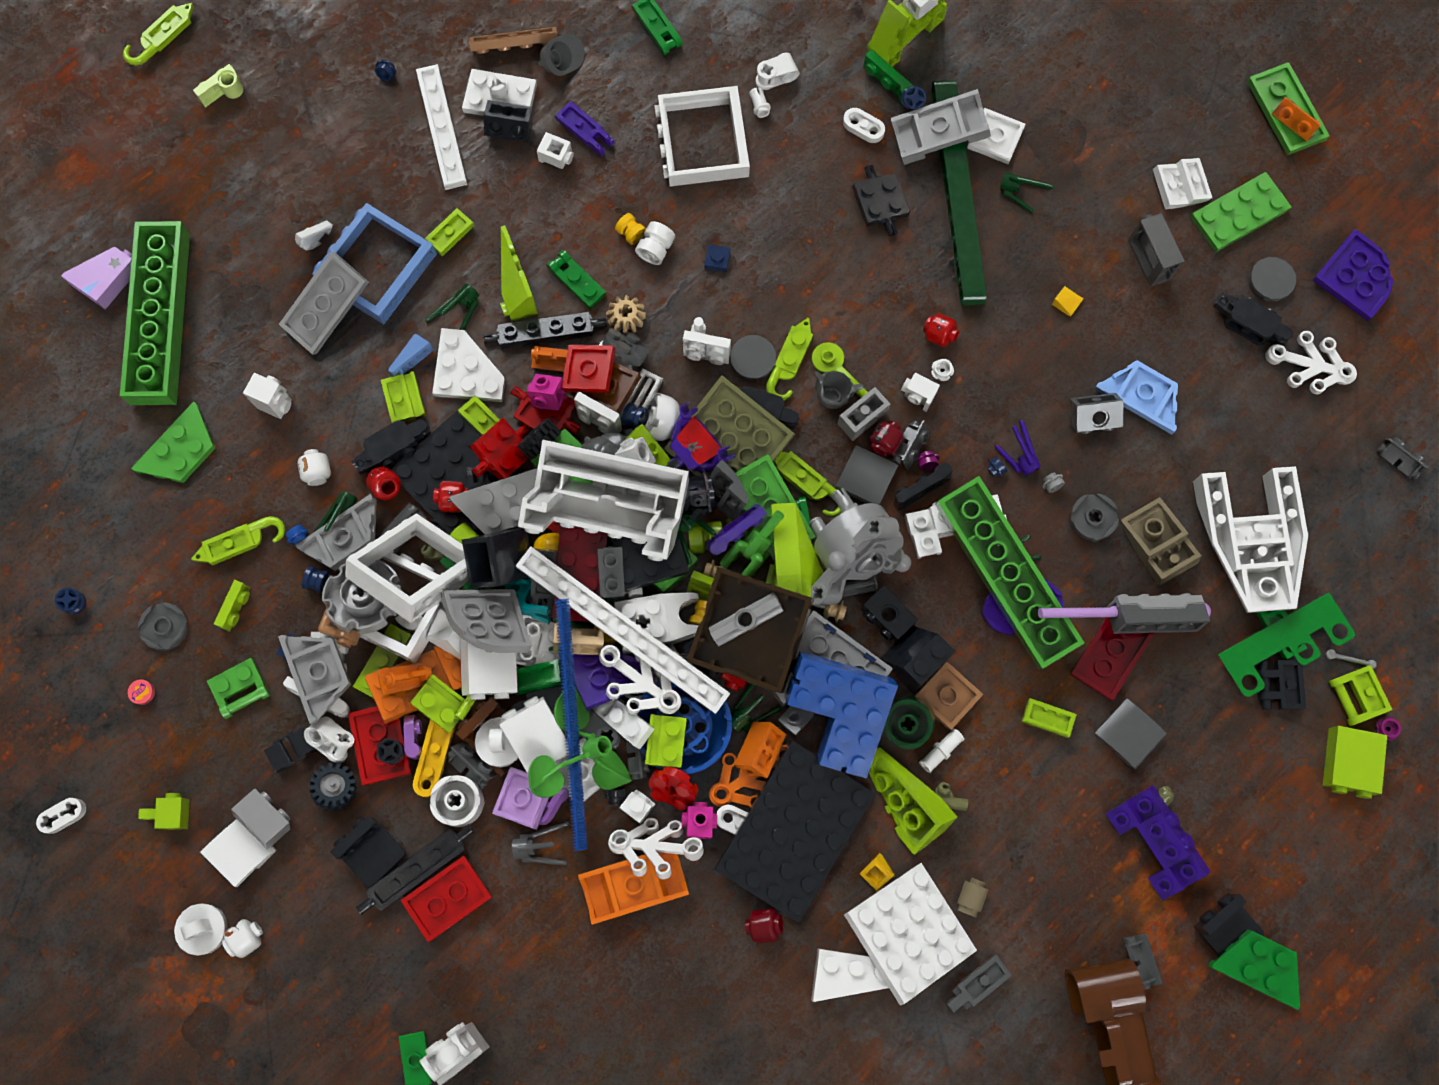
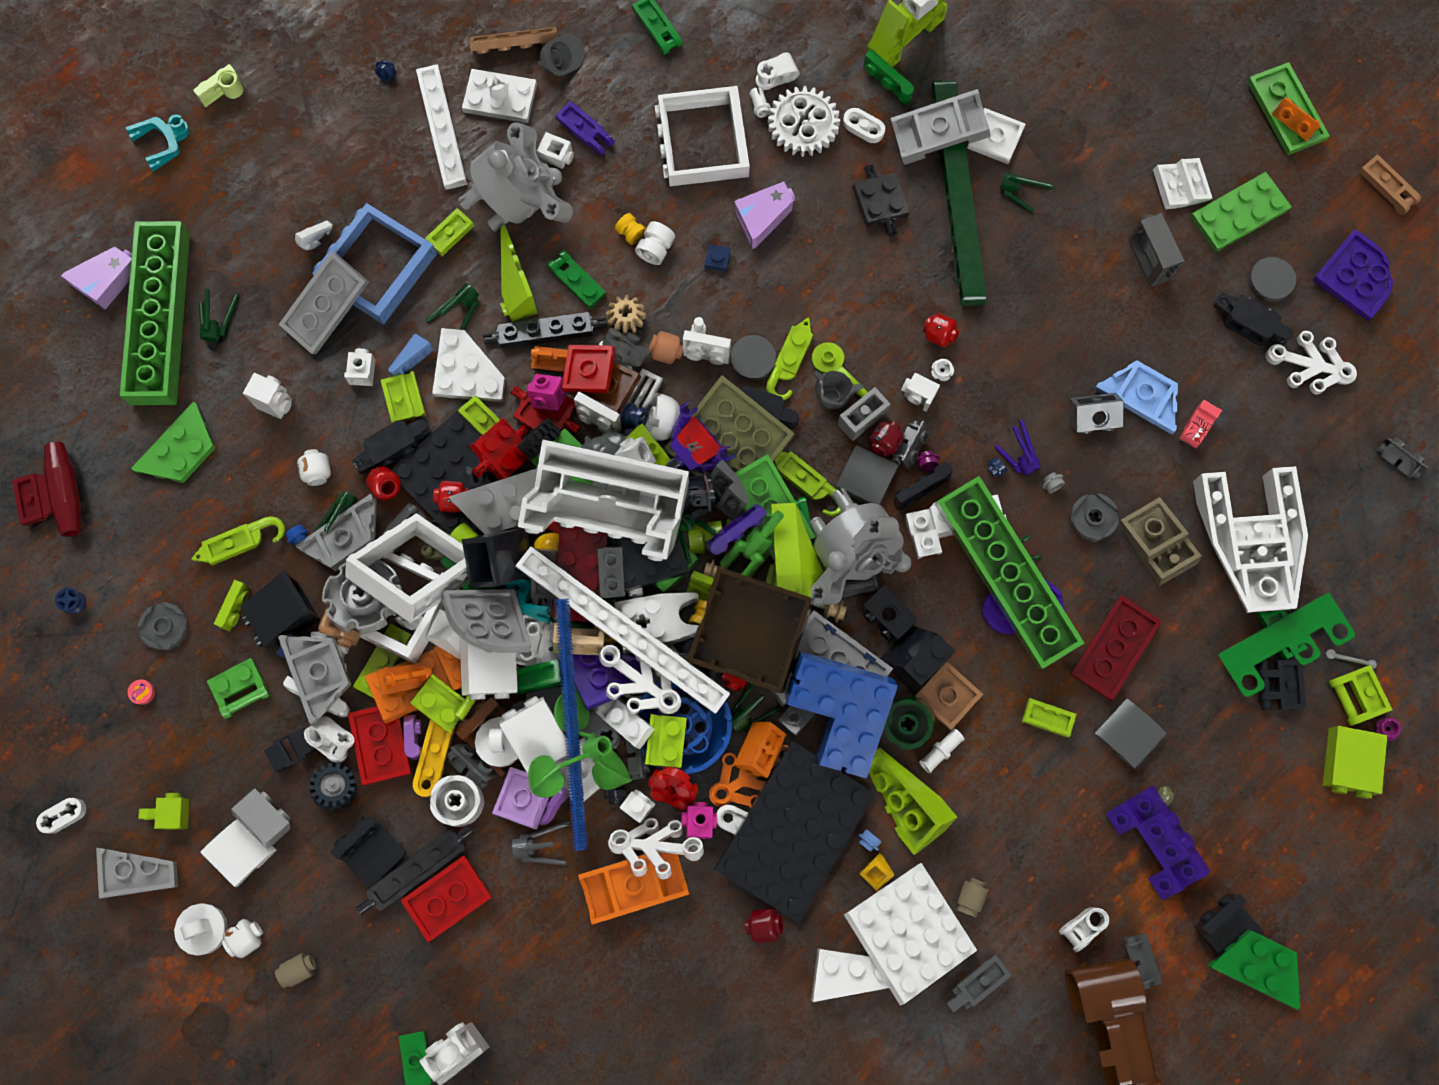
lime plate [123,3,194,66] -> none
dark blue wheel [301,566,330,594] -> none
black wheel [377,738,405,765] -> none
black brick [484,100,532,142] -> none
light grey piece [709,592,784,647] -> none
dark blue wheel [900,86,926,110] -> none
olive arm [935,782,968,811] -> none
piece [1038,593,1211,634] -> none
yellow slope [1052,286,1083,317] -> none
none -> dark red plate [12,442,81,537]
none -> light grey wing [96,848,178,899]
none -> teal piece [125,115,190,172]
none -> dark green plant [199,288,239,342]
none -> black slope [240,571,321,651]
none -> dark tan brick [275,952,316,988]
none -> white brick [344,348,376,386]
none -> light grey piece [458,122,573,232]
none -> nougat head [649,331,683,364]
none -> lavender slope [734,182,795,249]
none -> white gear [768,86,840,157]
none -> medium blue plate [859,829,882,852]
none -> white piece [1059,907,1109,952]
none -> coral leg [1179,400,1222,449]
none -> medium nougat plate [1359,154,1421,215]

